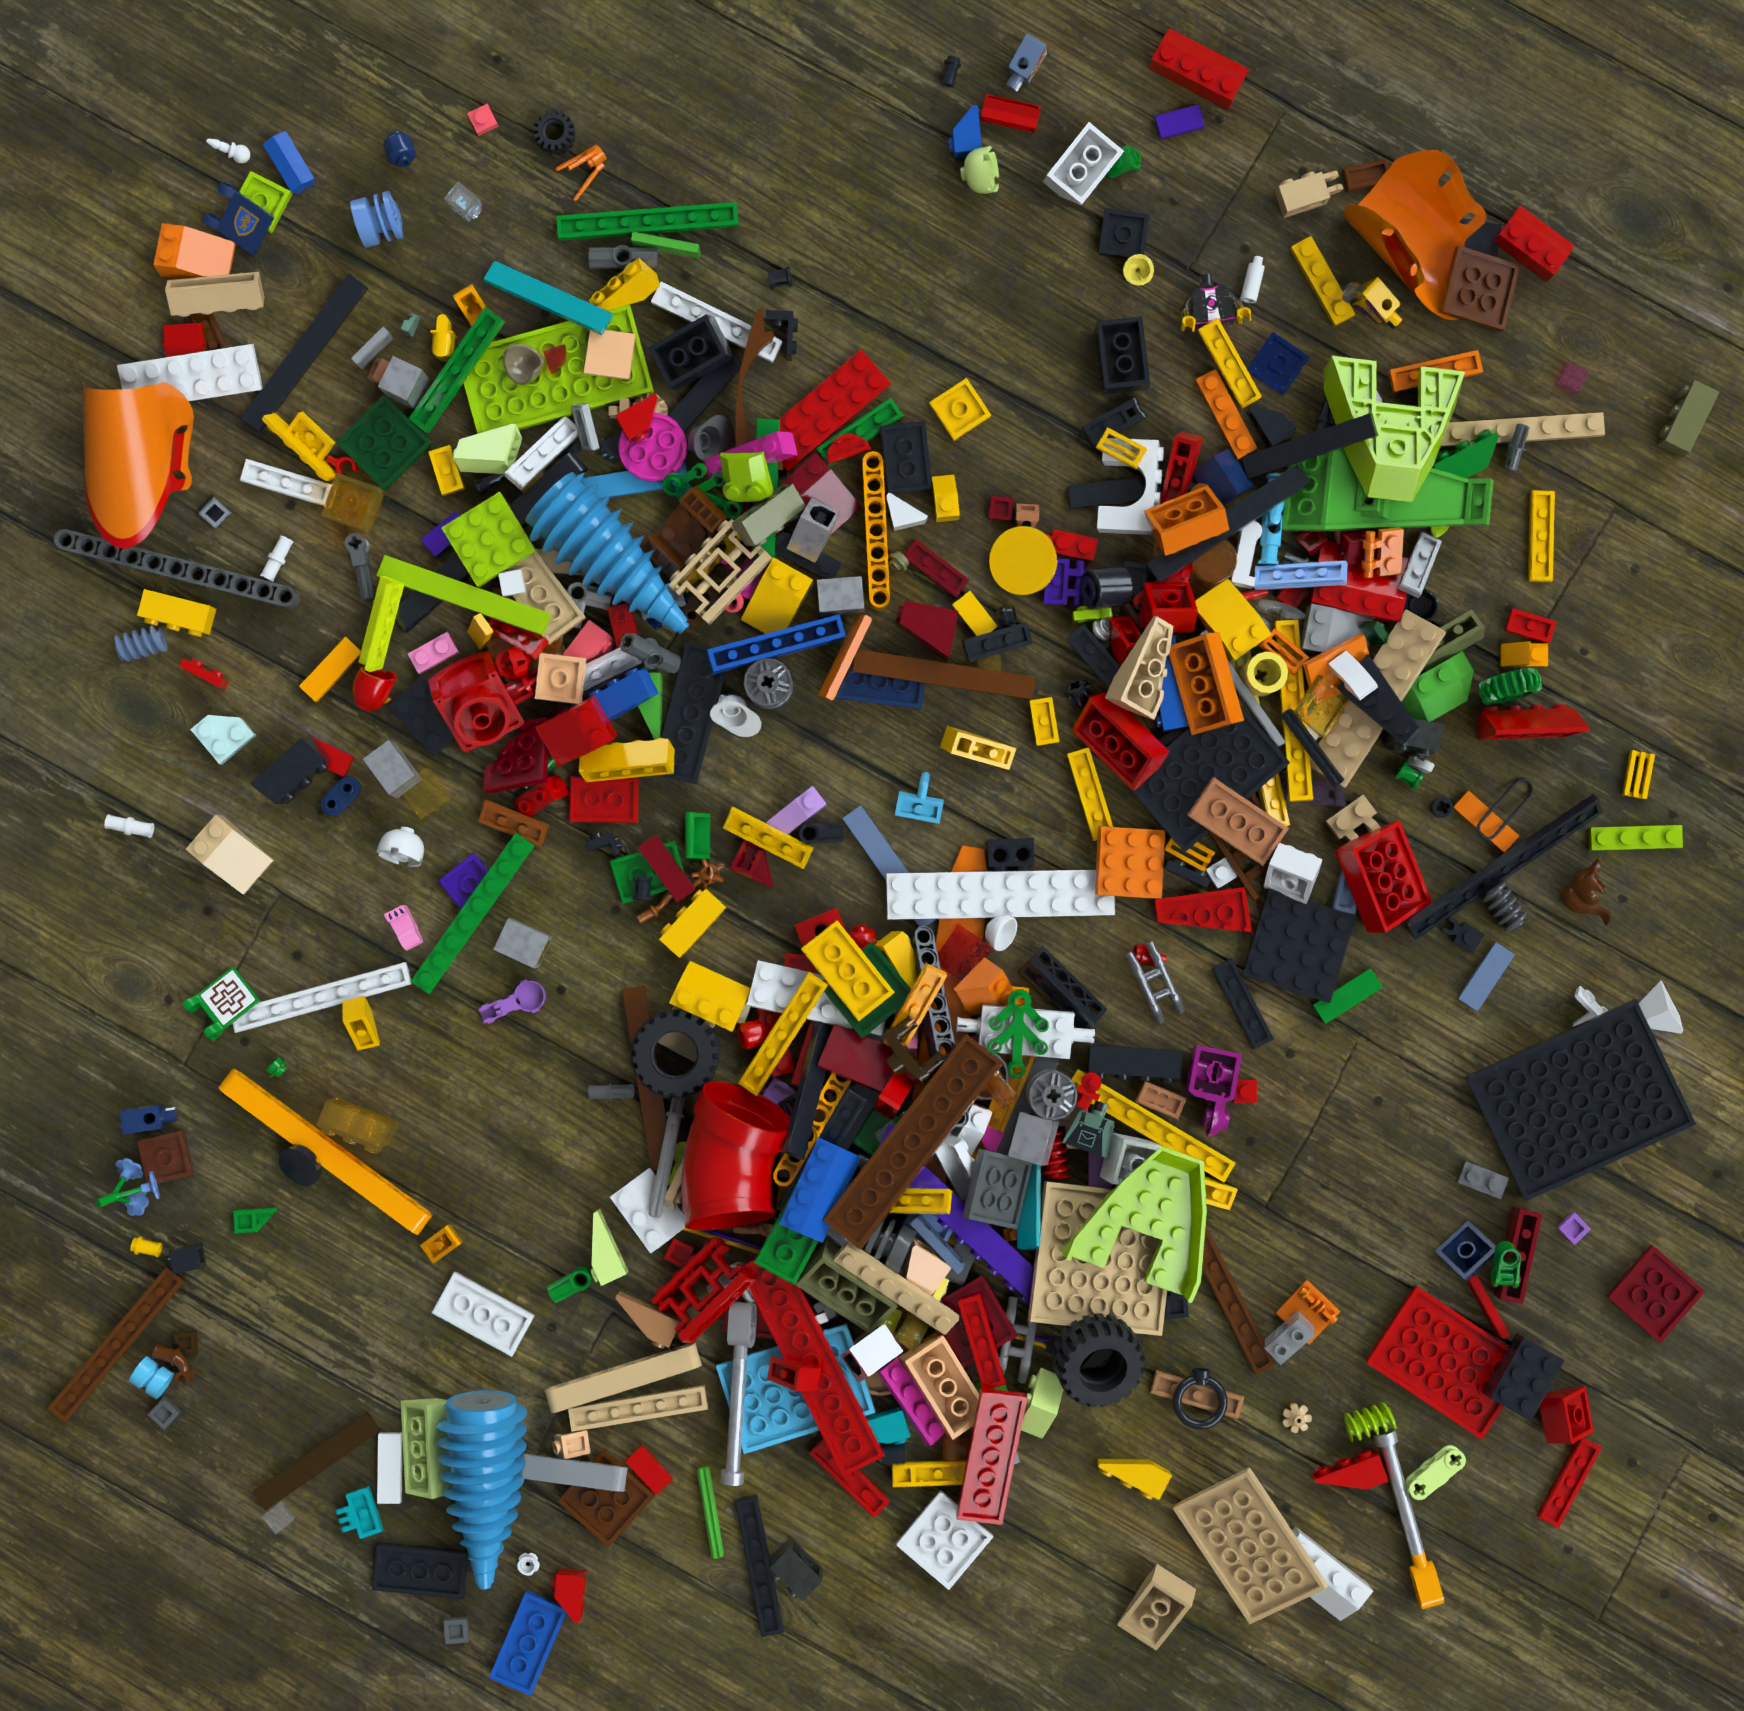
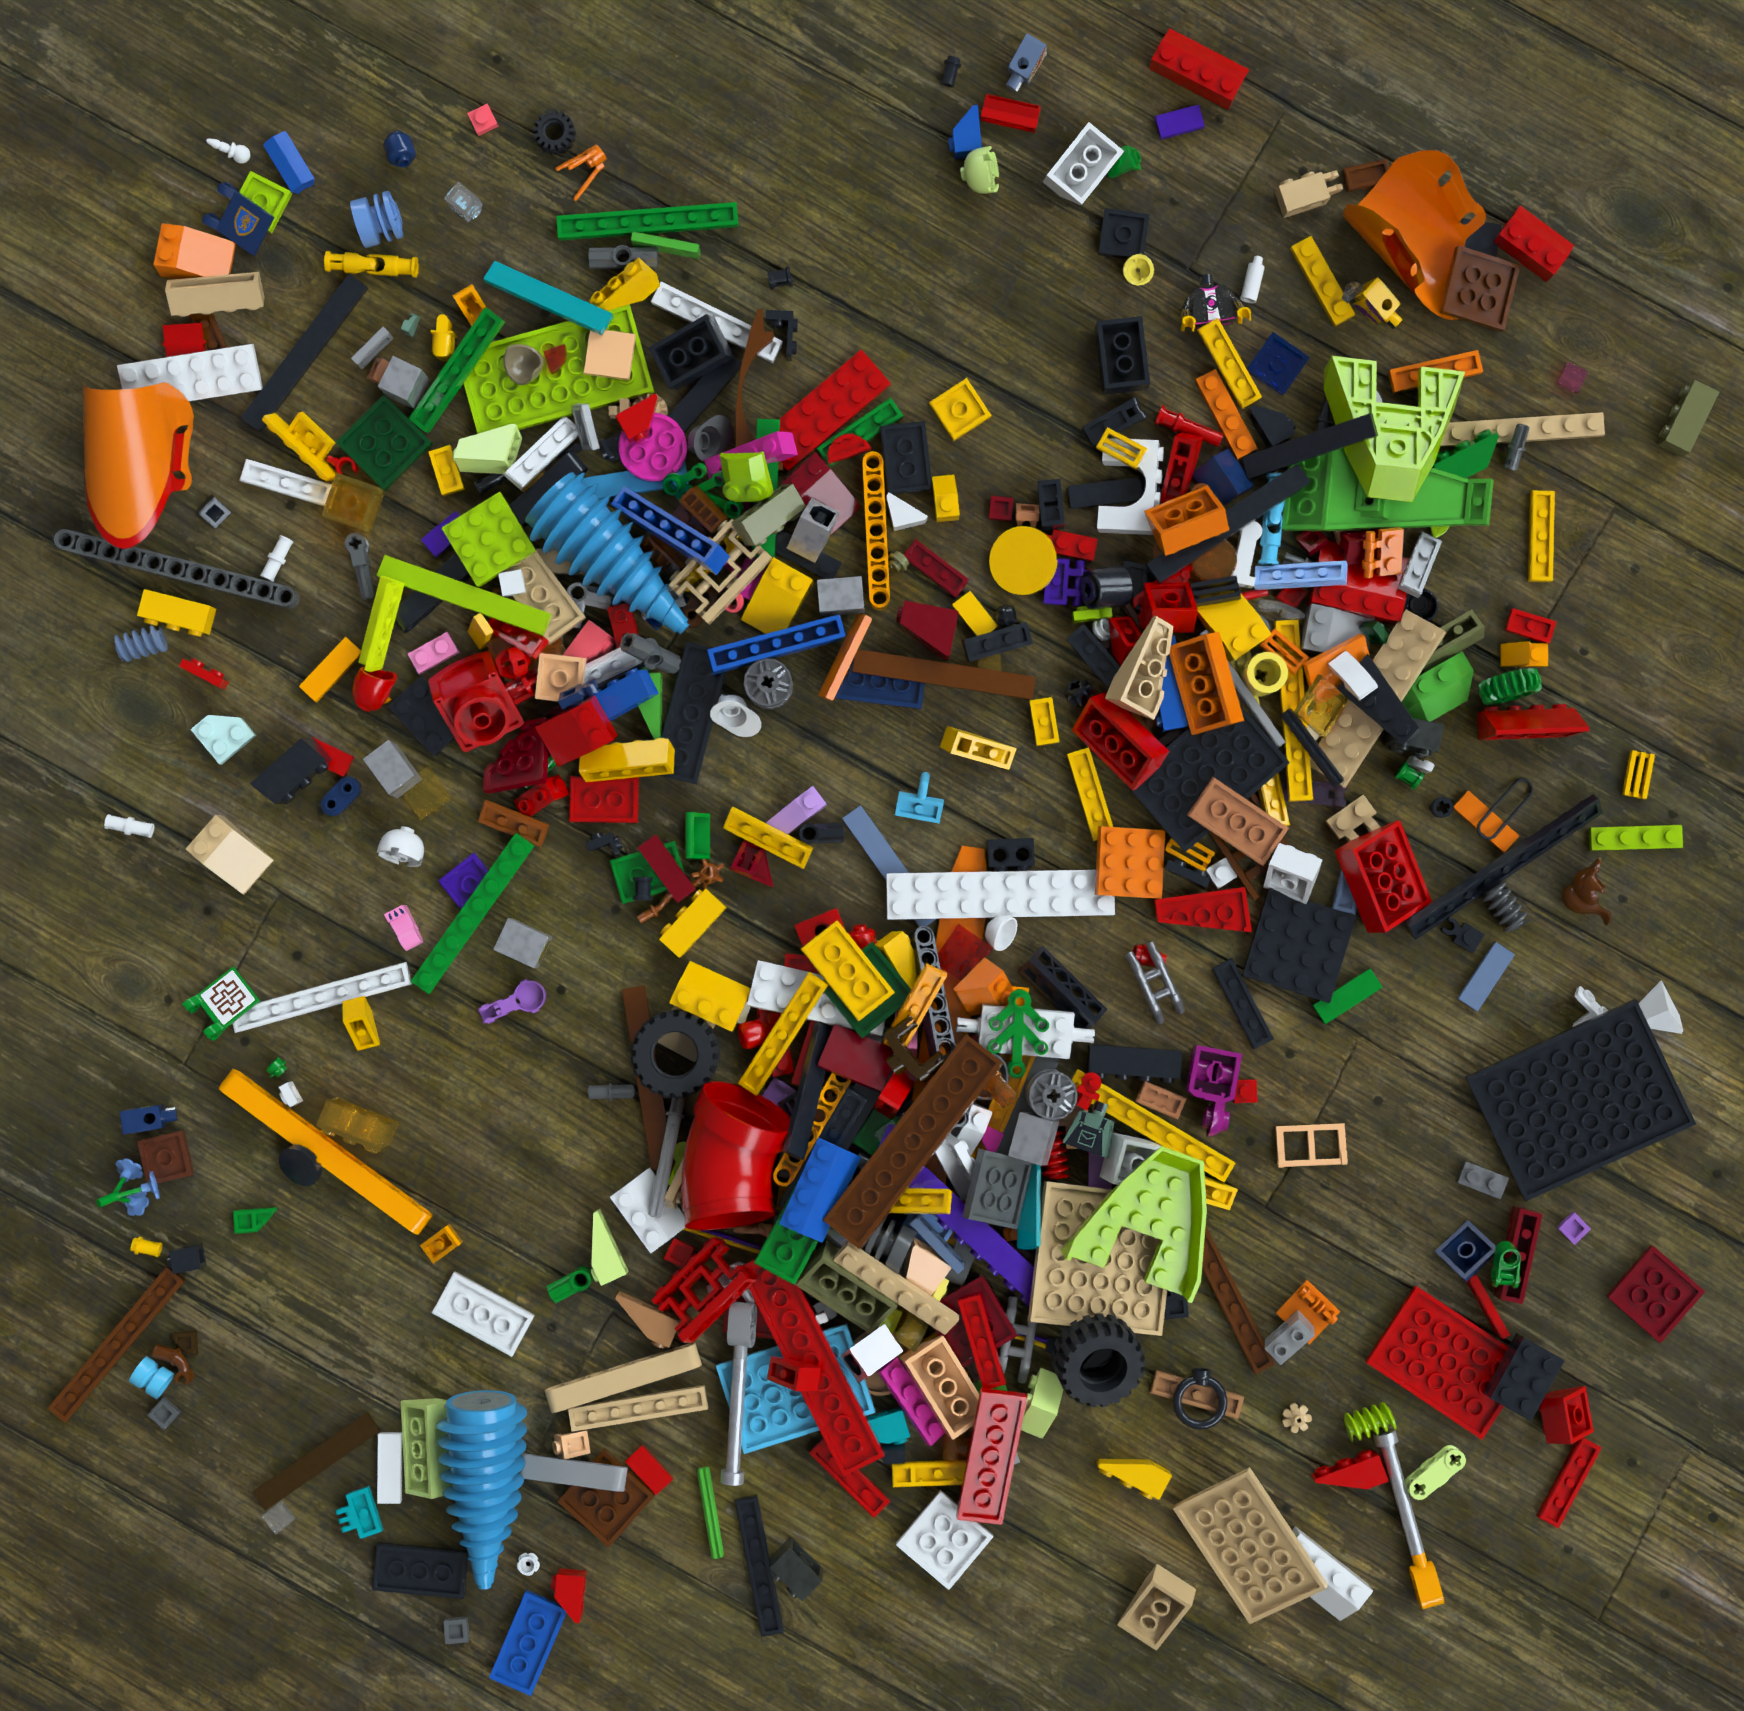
none -> white plate [279,1081,303,1107]
none -> yellow piece [324,251,419,278]
none -> dark blue plate [558,679,599,709]
none -> blue brick [611,486,730,575]
none -> black brick [1037,479,1065,531]
none -> red pin [1154,405,1223,447]
none -> black tile [1191,575,1241,607]
none -> light nougat window [1275,1123,1348,1168]

